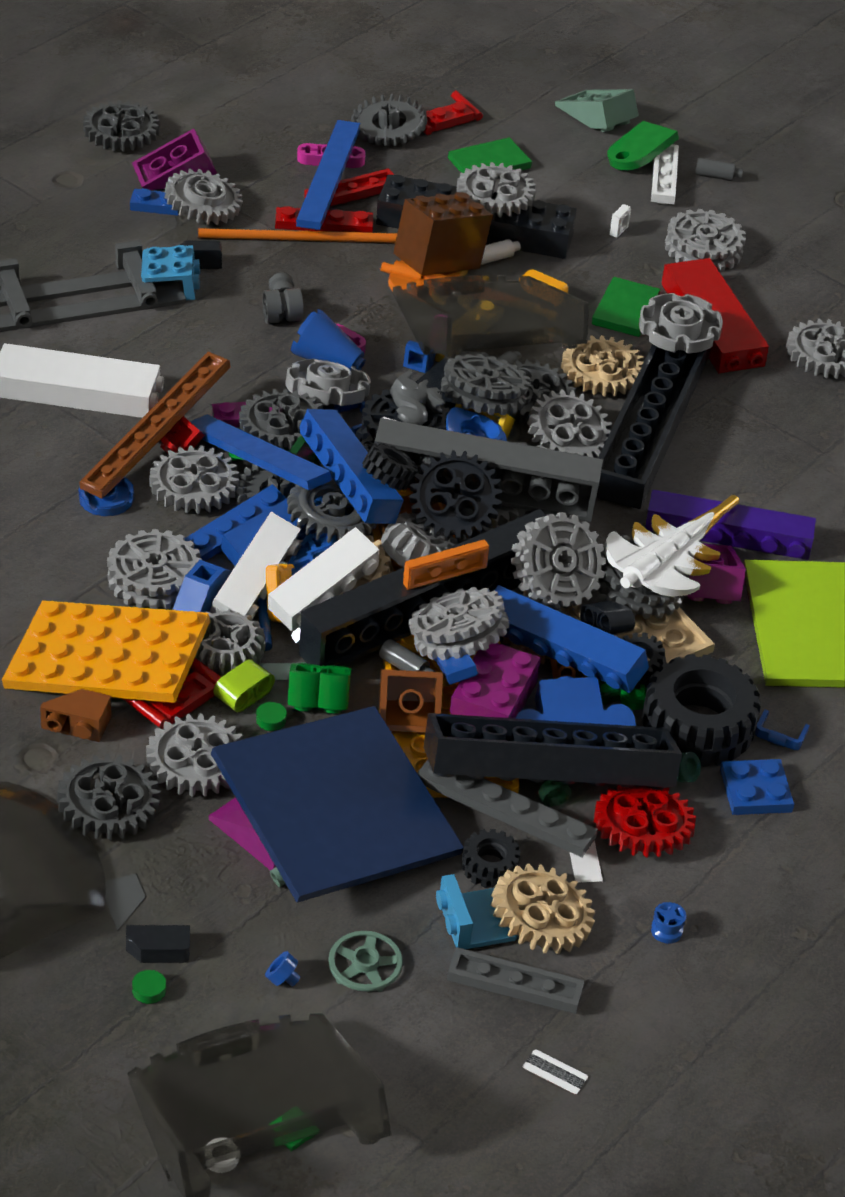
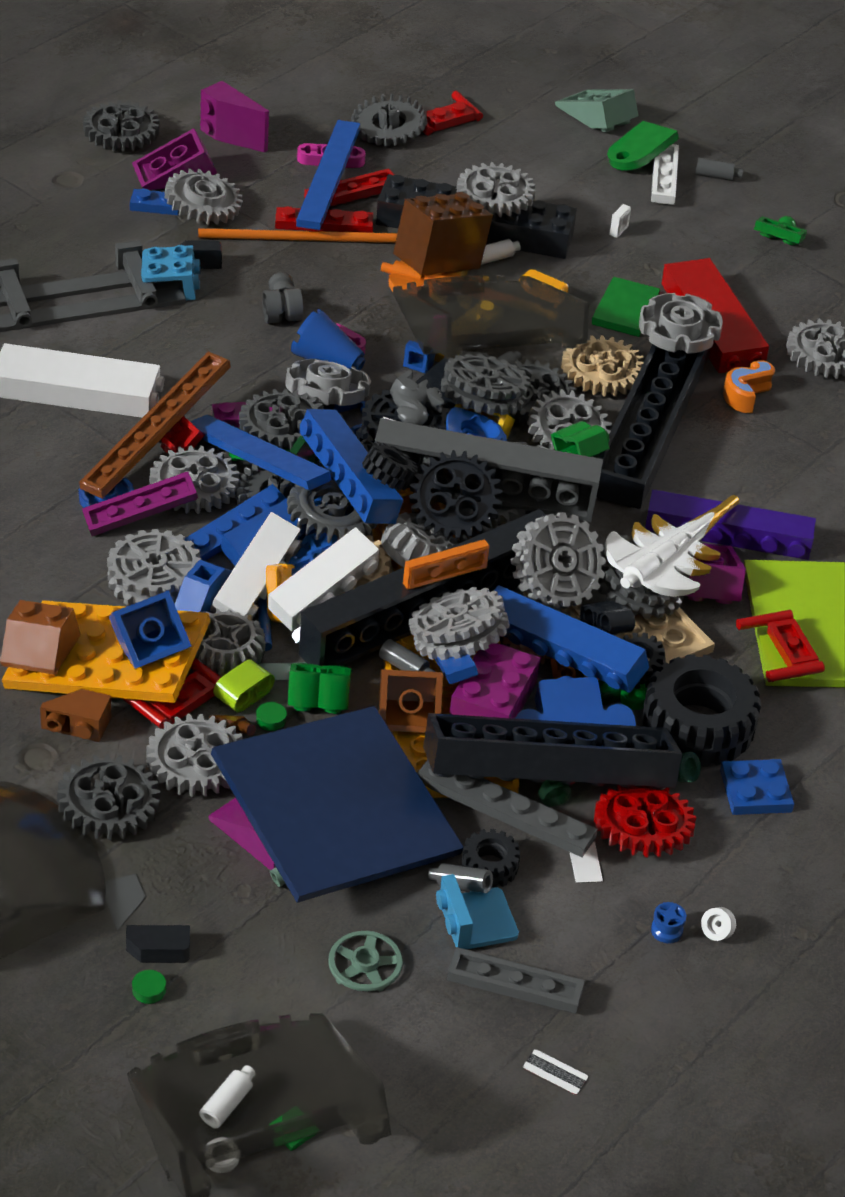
blue tile [265,951,301,987] -> none
green tile [448,137,532,173] -> none
tan gear [490,864,595,954] -> none
light grey piece [665,209,746,272] -> none
blue piece [755,709,810,750] -> none
none -> slope [0,600,81,675]
none -> magenta plate [82,471,198,537]
none -> blue slope [109,590,192,669]
none -> white cylinder [199,1065,256,1128]
none -> magenta slope [200,81,269,153]
none -> reddish brown bar [209,715,256,736]
none -> dark grey cylinder [428,863,493,893]
none -> green brick [551,421,610,457]
none -> white tile [701,907,736,941]
none -> orange animal [722,360,775,413]
none -> red plate [736,610,825,682]
none -> green plate [754,216,807,245]

